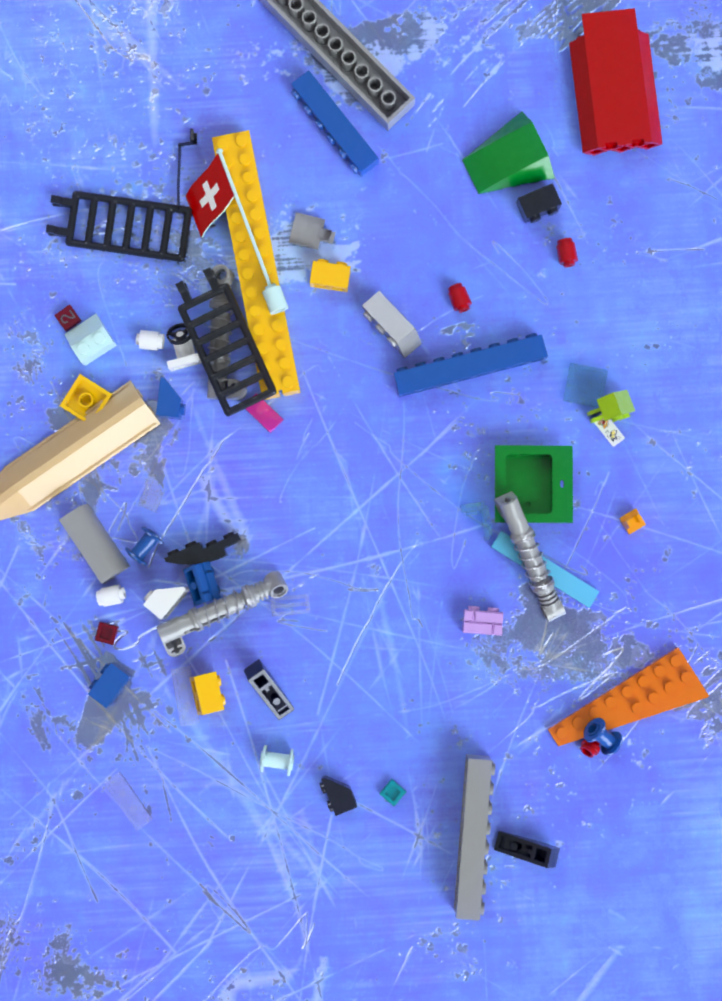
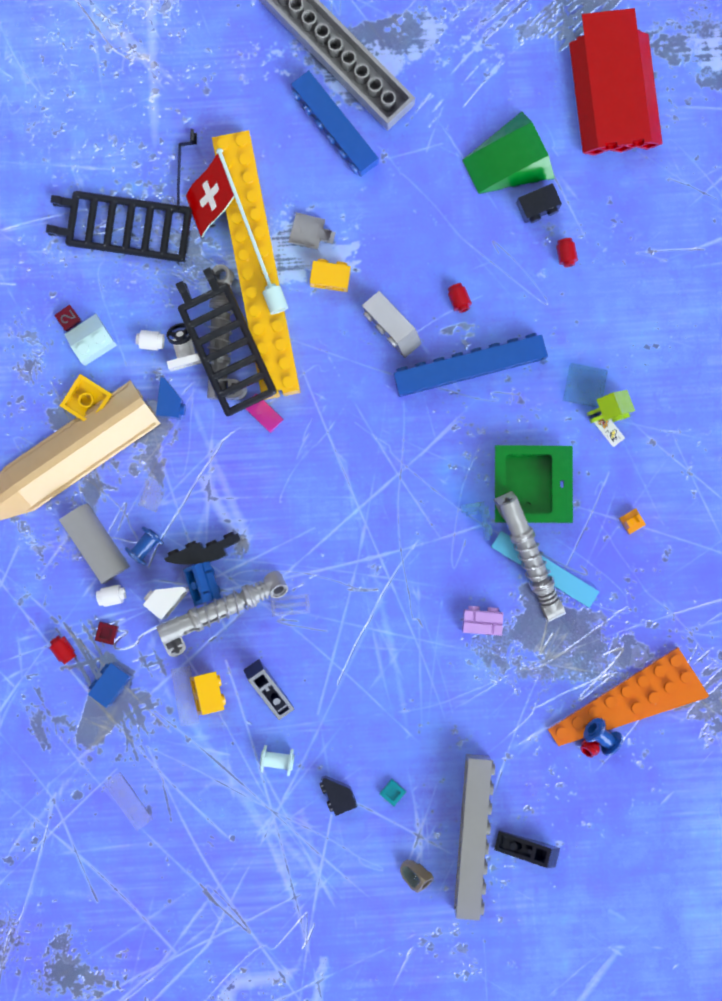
none -> red brick [49,635,77,665]
none -> dark tan rock [400,860,434,893]

